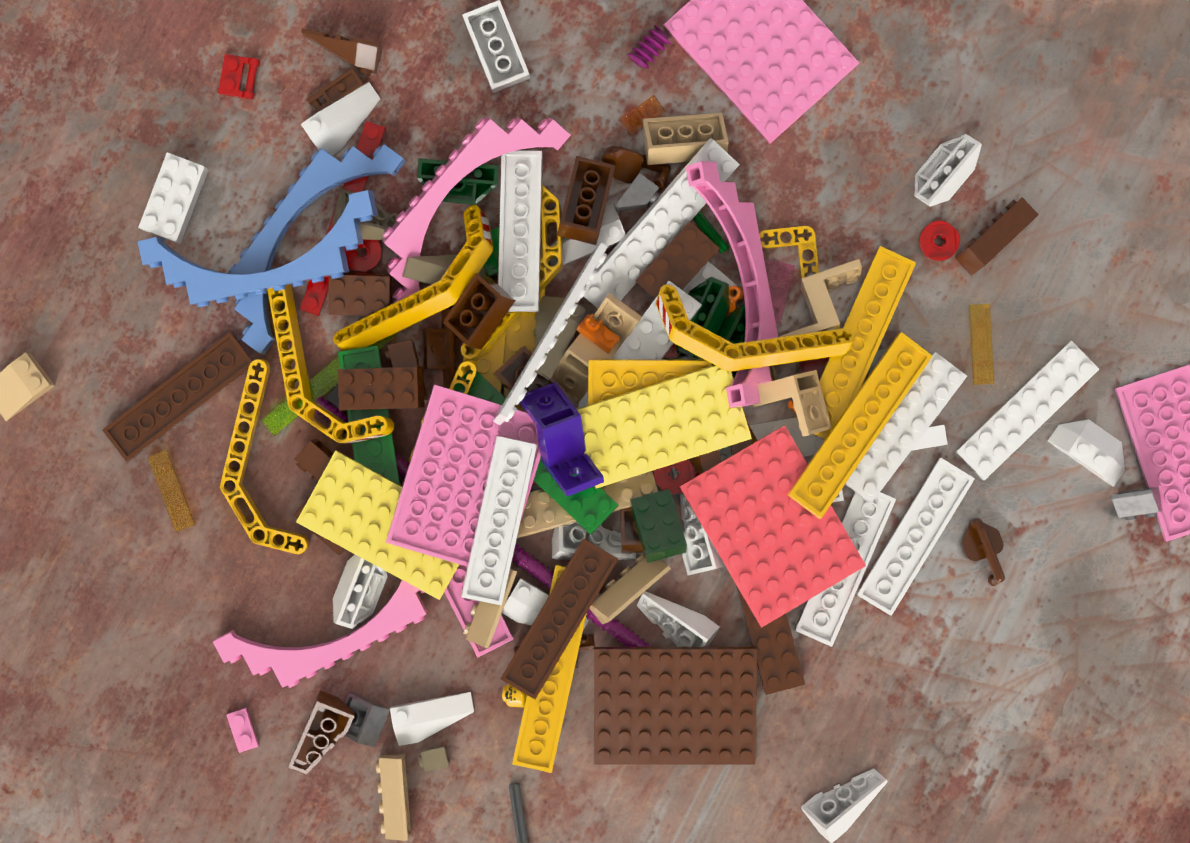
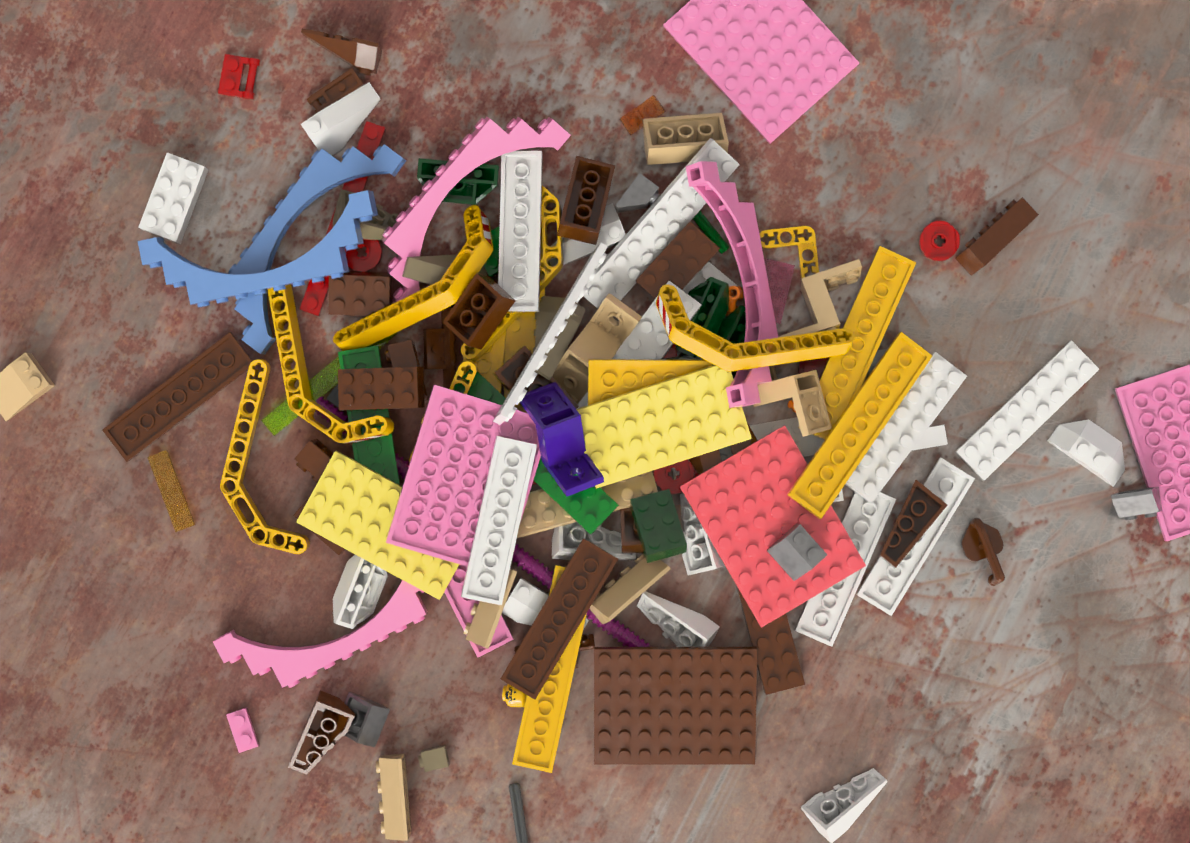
white wedge [390,692,474,746] -> none
white brick [462,0,530,93] -> none
orange plate [576,314,620,354] -> none
reddish brown piece [601,146,671,190] -> none
magenta piece [627,25,671,69] -> none
white wedge [914,134,982,206] -> none
clear yellow tile [969,304,994,385] -> none
none -> flat silver slope [767,523,827,581]
none -> reddish brown wedge [879,480,947,569]

